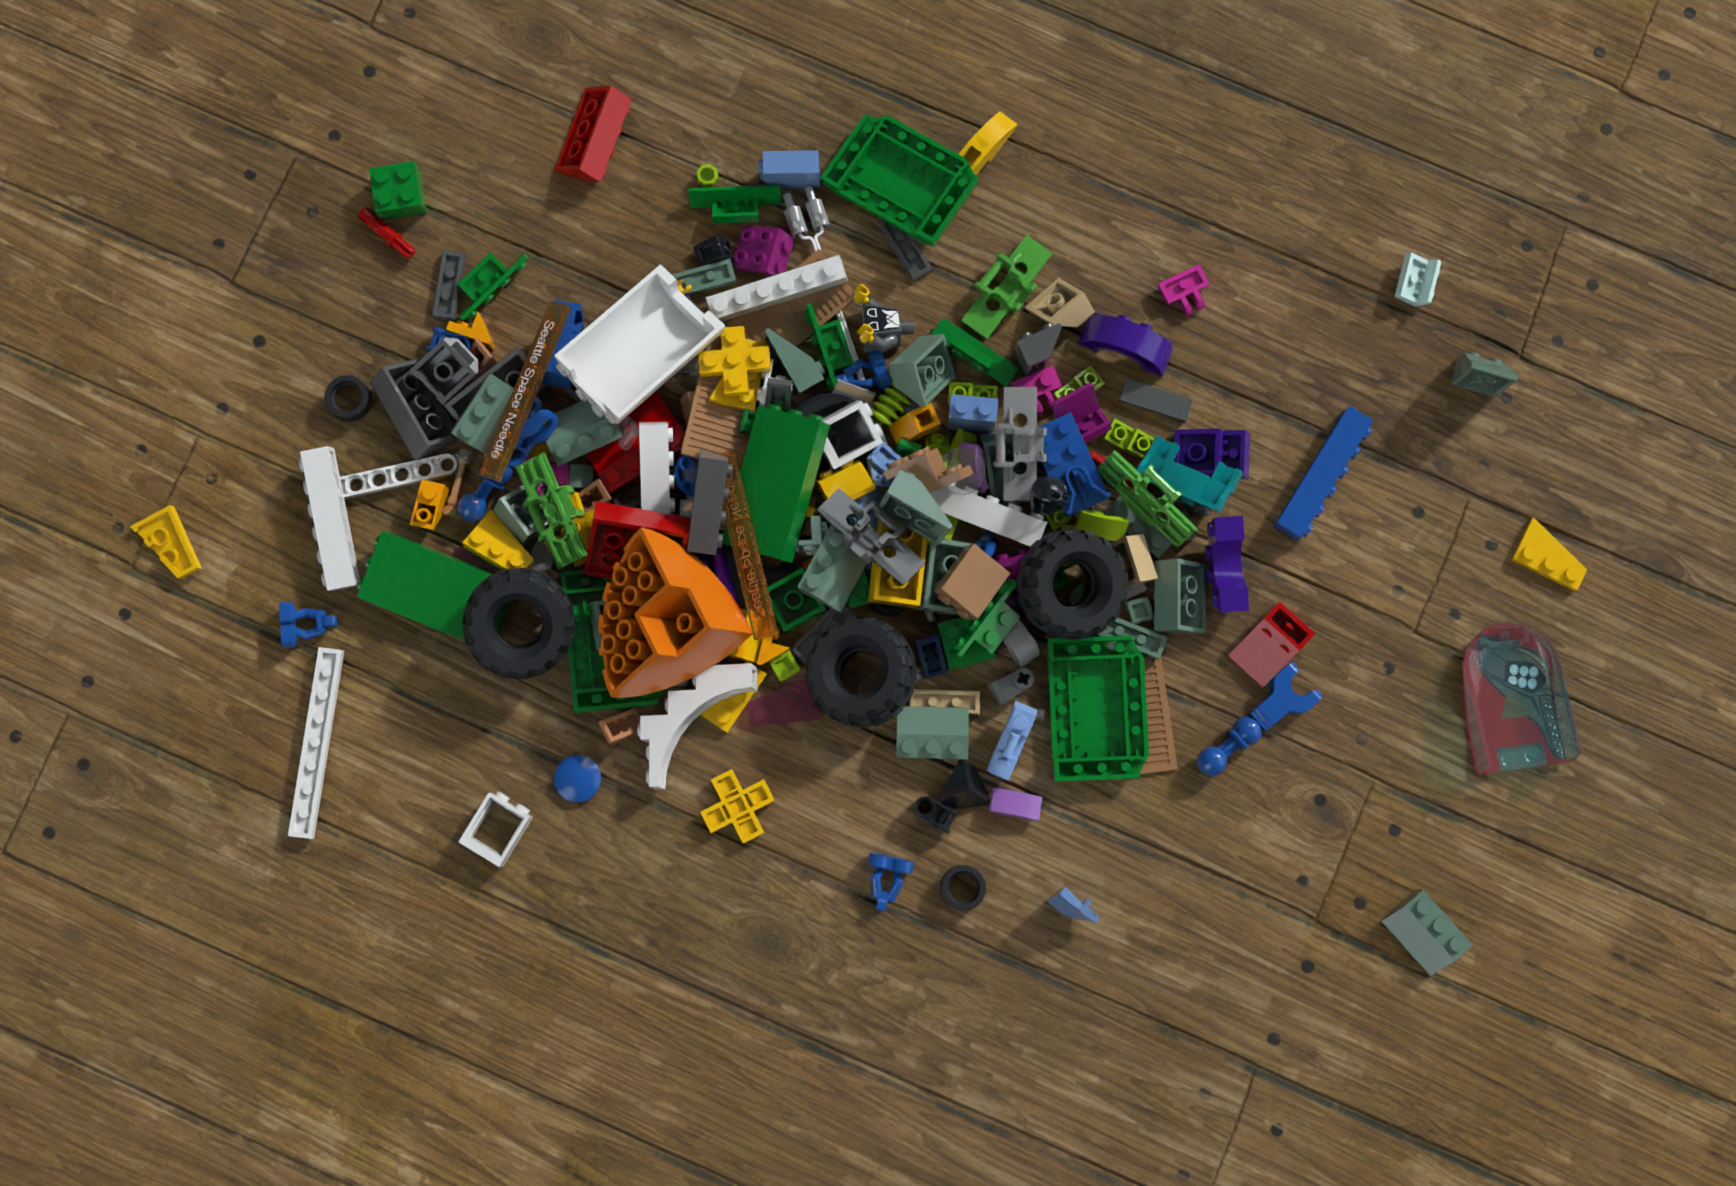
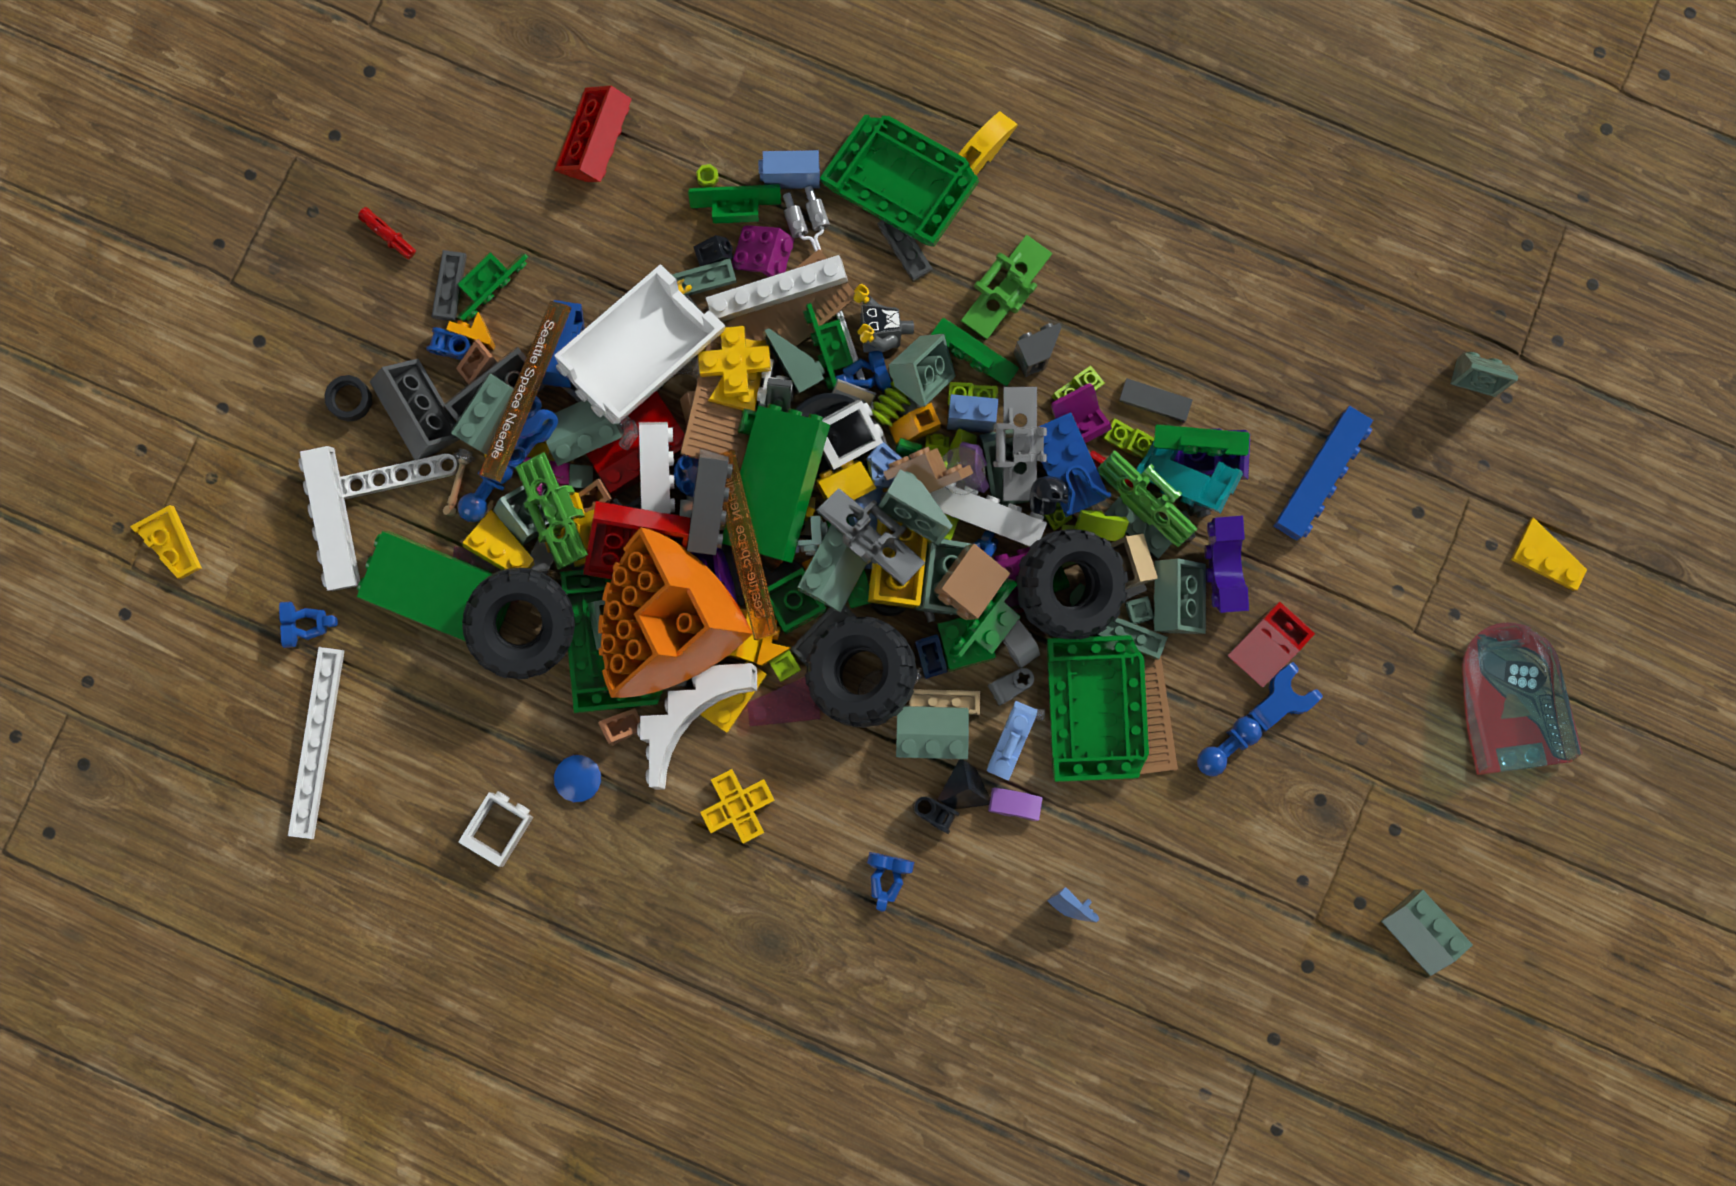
green brick [369,161,427,221] -> none
dark grey slope [410,337,478,405] -> none
light orange slope [410,479,450,531] -> none
black tyre [941,865,986,910] -> none
dark pink hinge [1010,366,1062,416] -> none
tan slope [1025,278,1095,327] -> none
dark purple brick [1077,313,1173,377] -> none
dark pink hinge [1157,264,1210,316] -> none
light aqua bracket [1394,252,1441,307] -> none
none -> green bracket [1153,424,1250,456]

